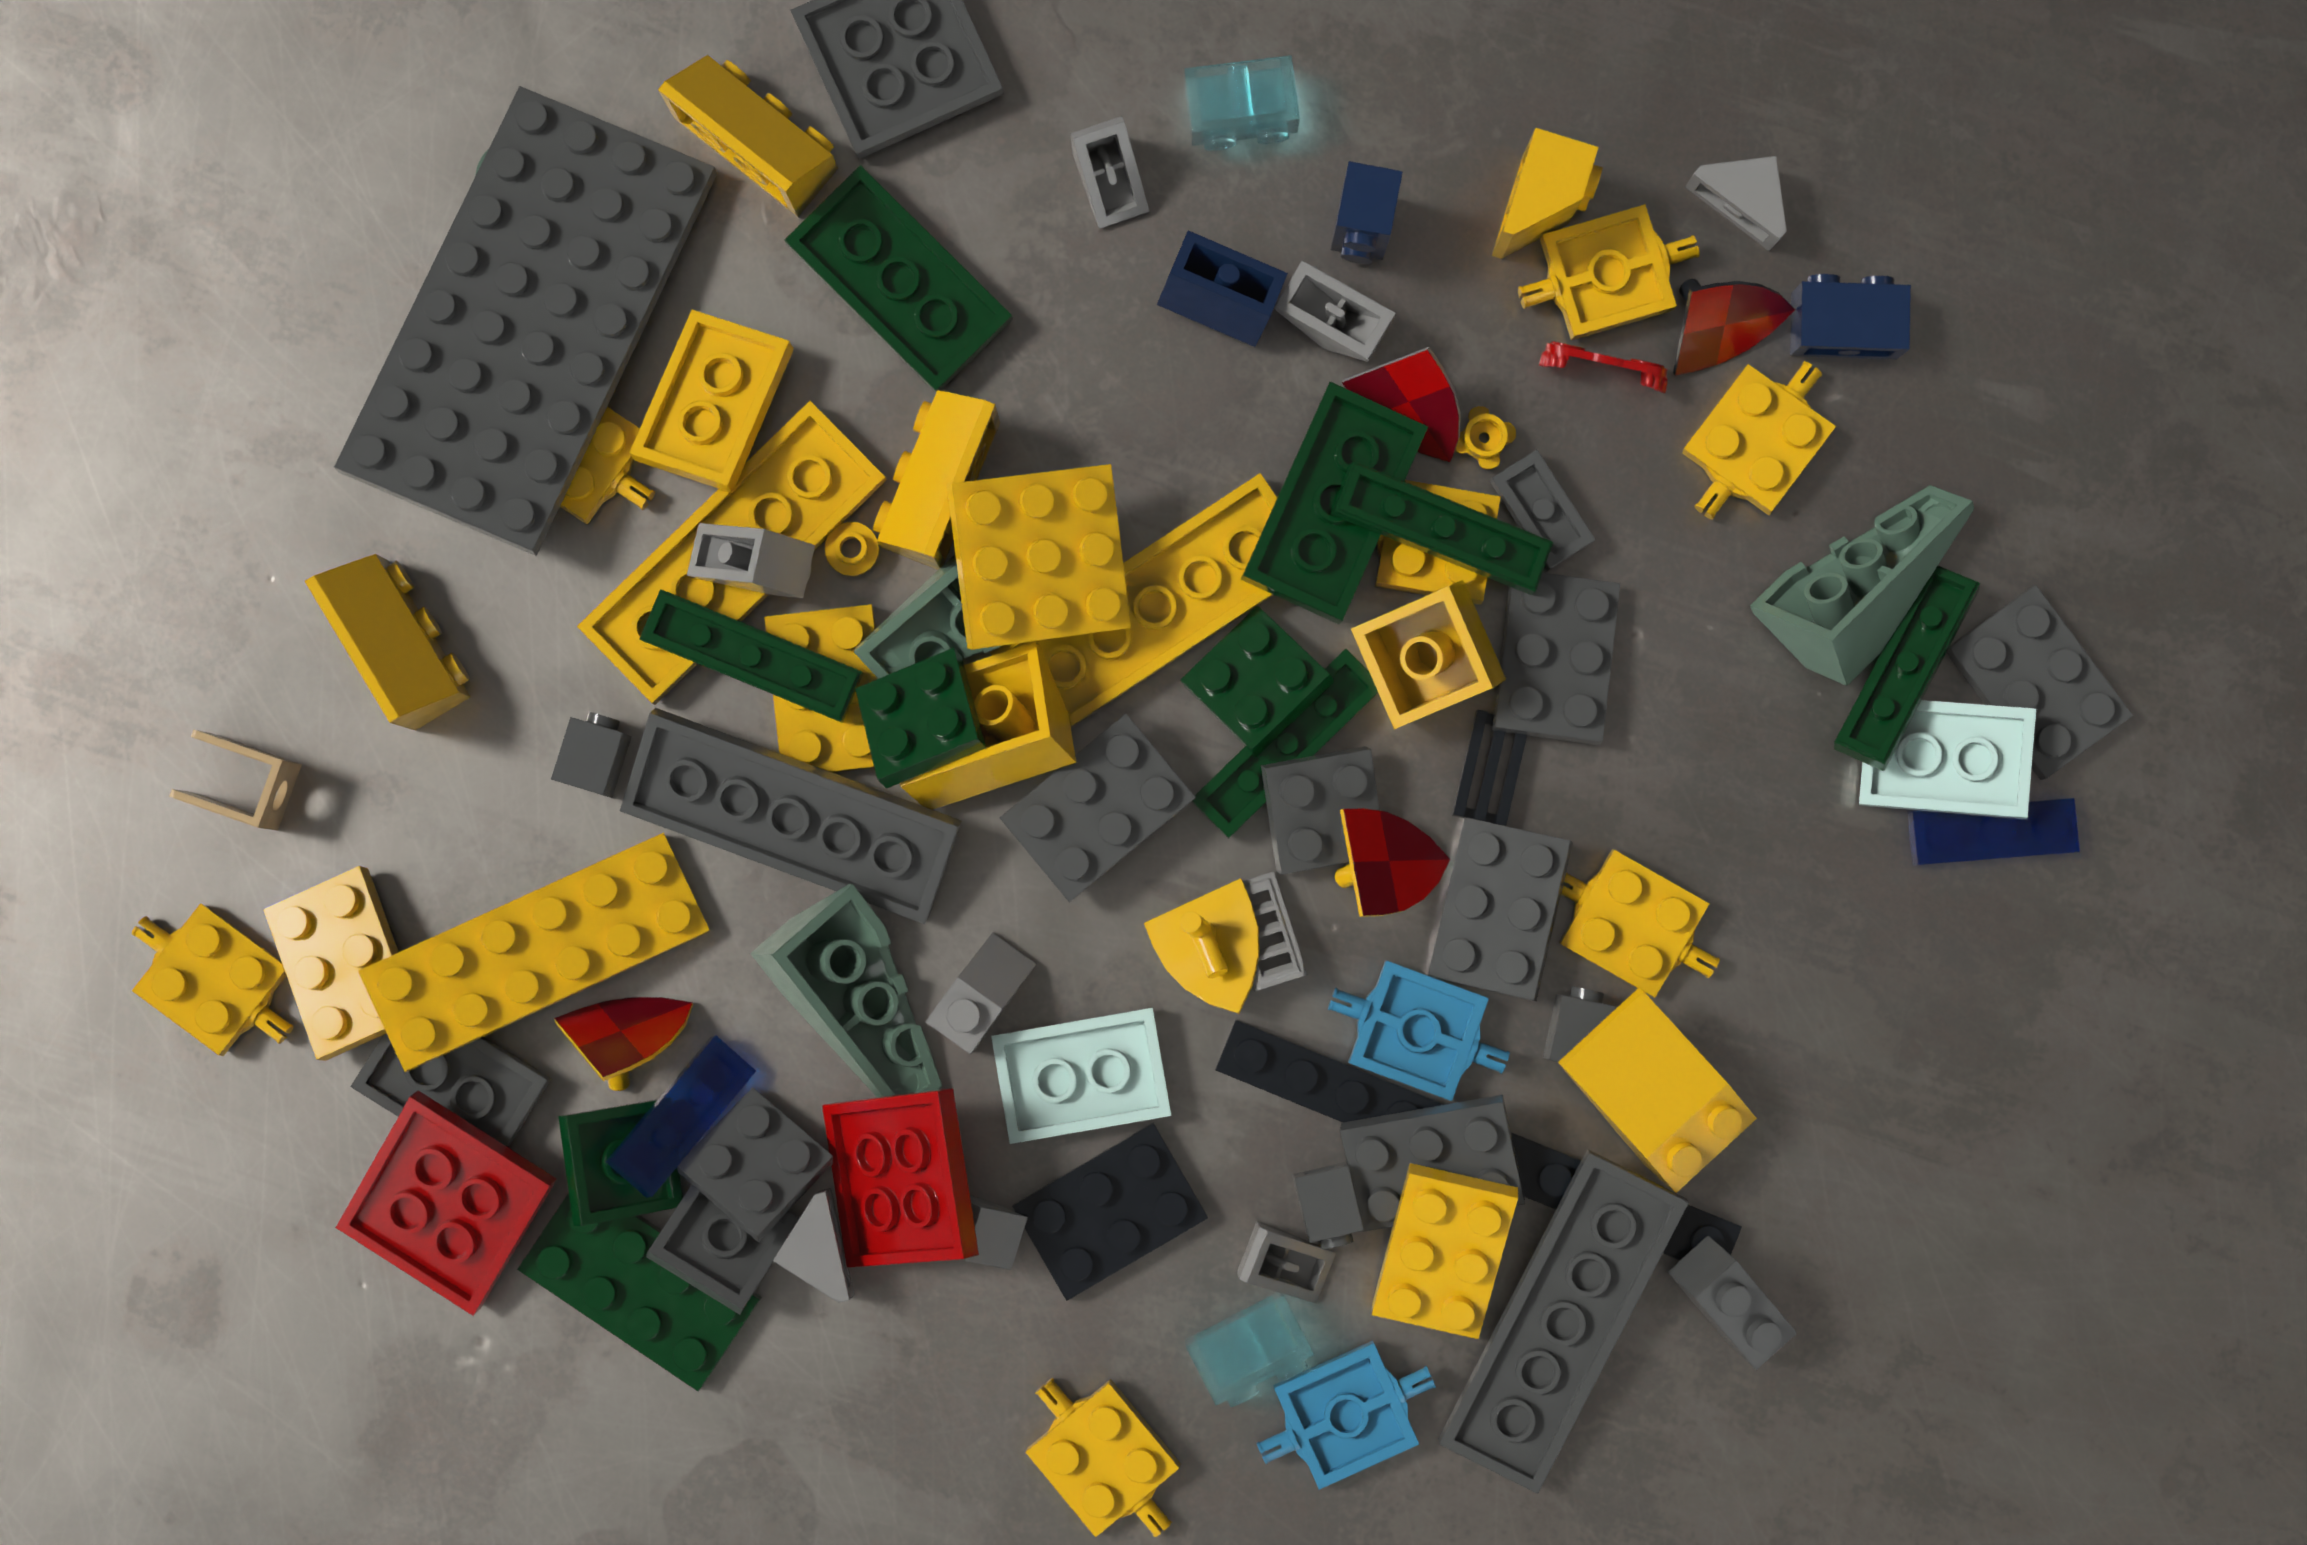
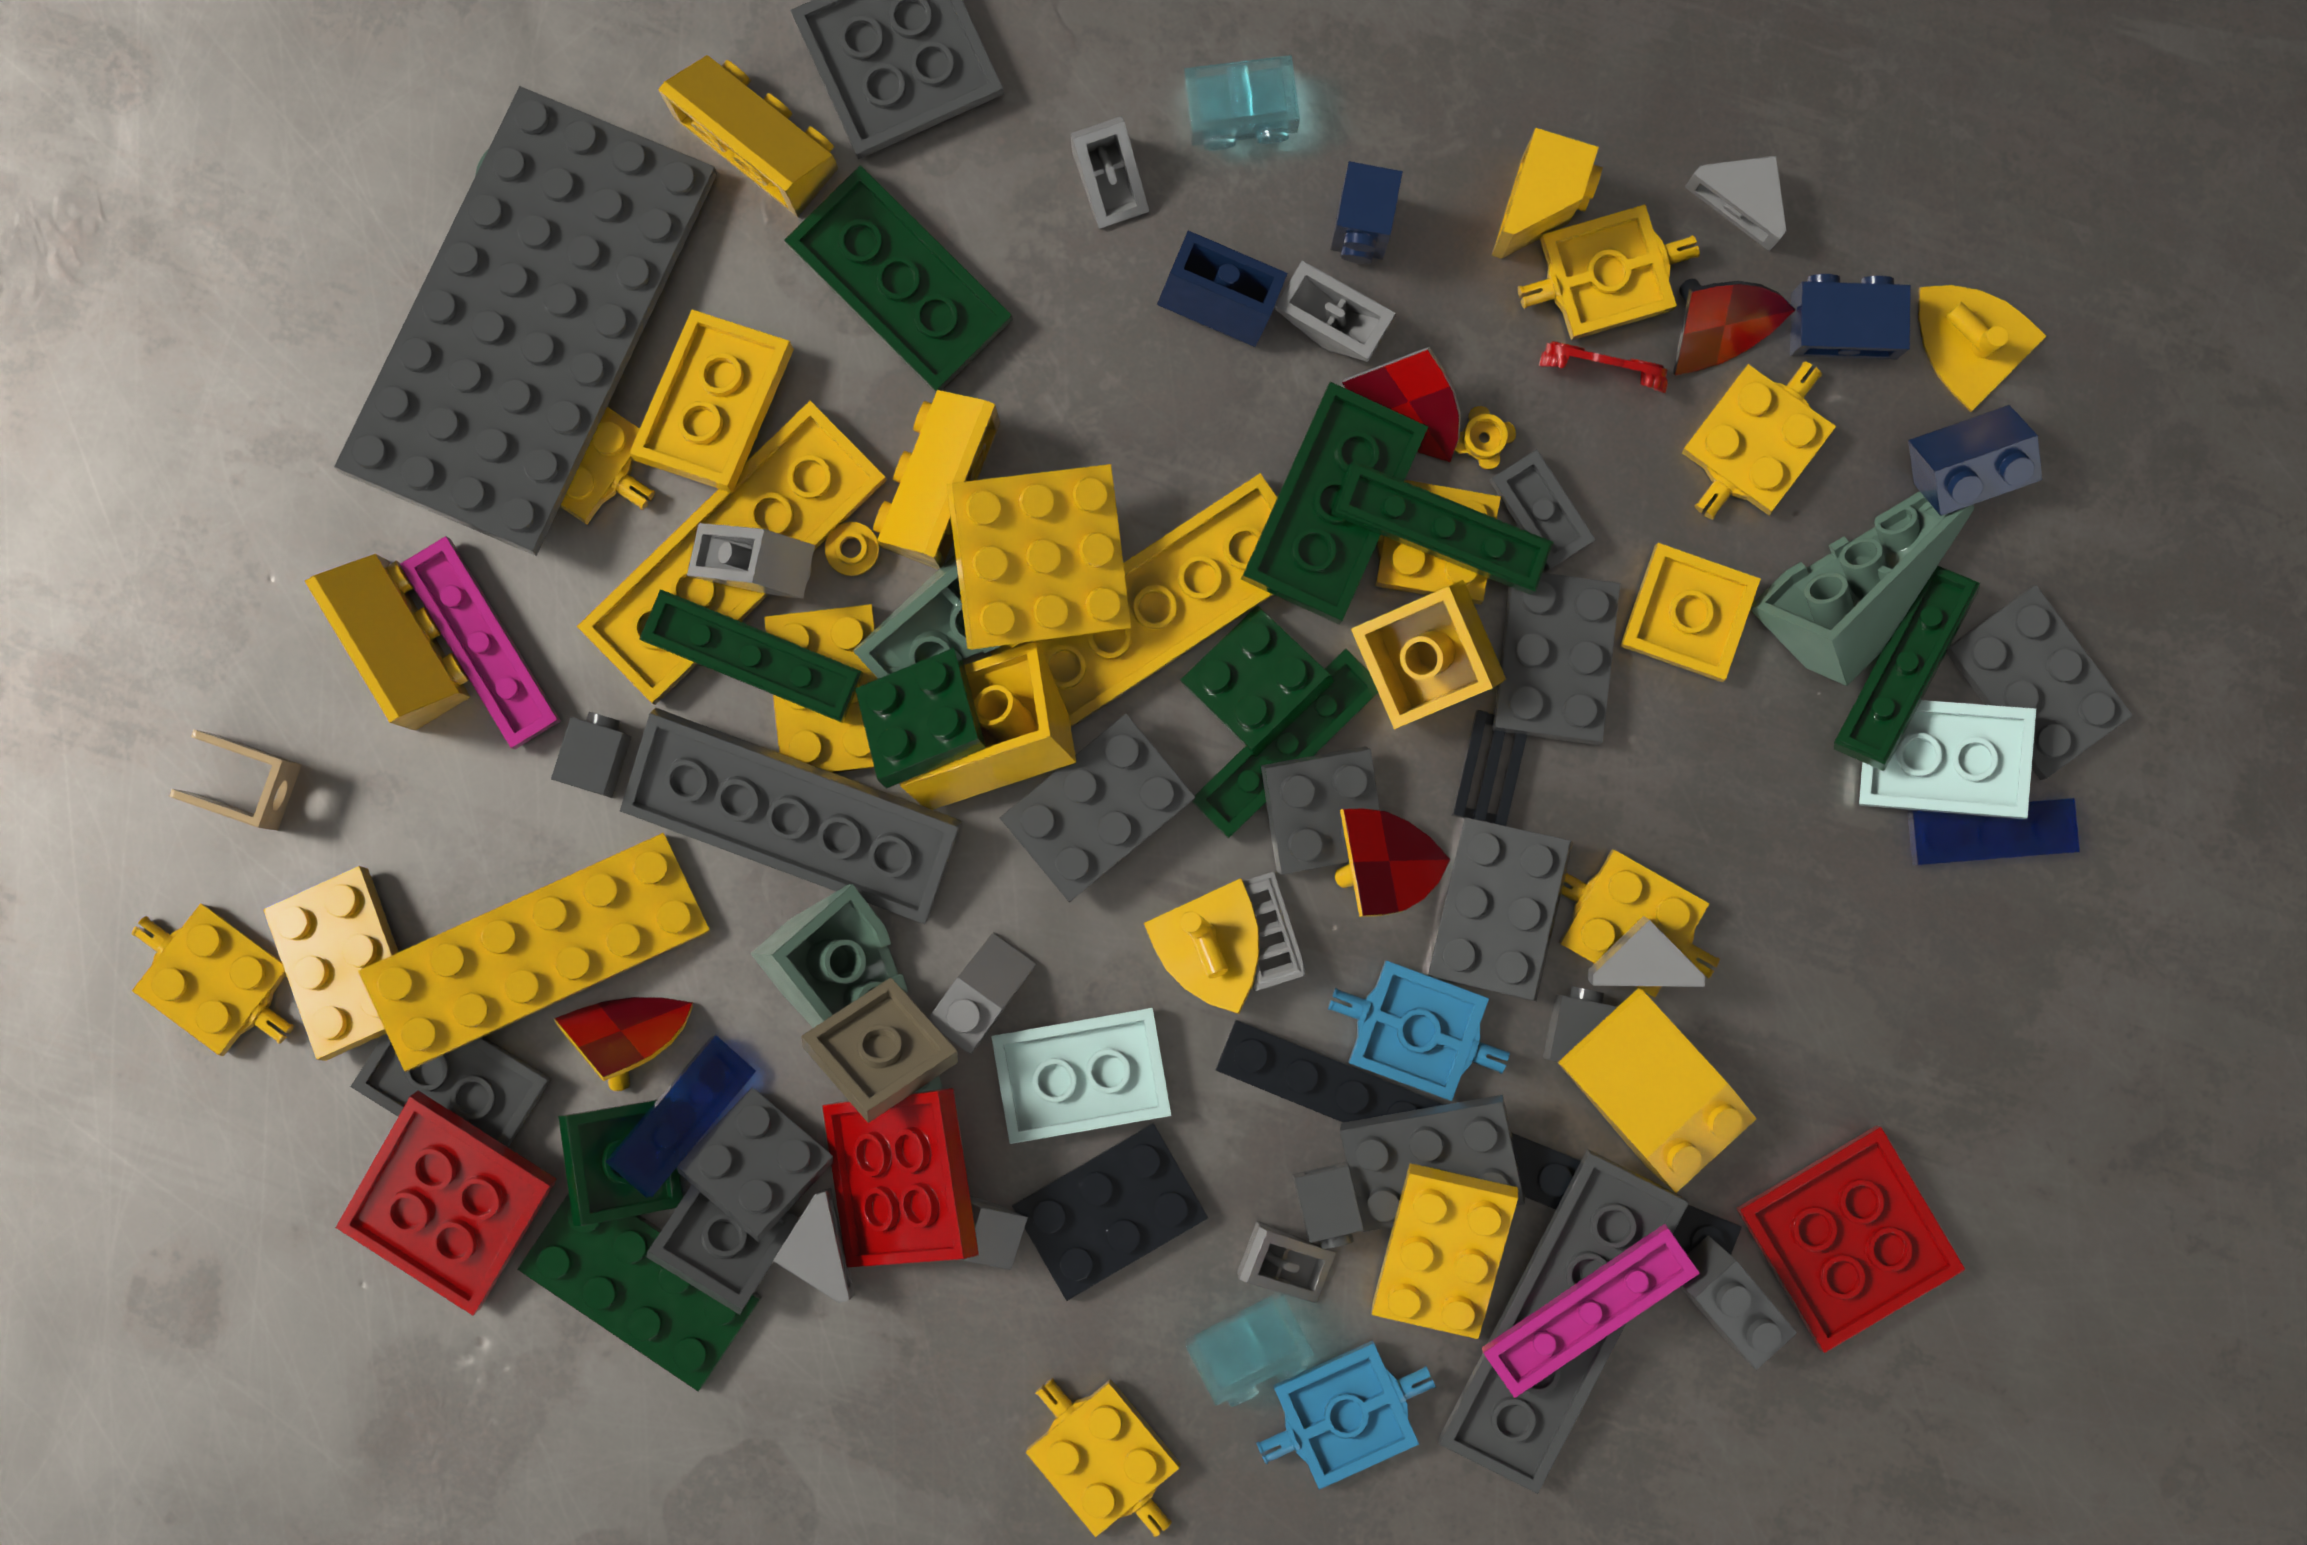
none -> dark pink plate [399,536,561,749]
none -> dark tan plate [801,978,958,1123]
none -> dark pink plate [1482,1223,1700,1398]
none -> light grey slope [1588,916,1705,987]
none -> yellow plate [1620,543,1761,682]
none -> red plate [1736,1126,1966,1353]
none -> dark blue brick [1908,405,2042,516]
none -> yellow shield [1918,285,2046,412]

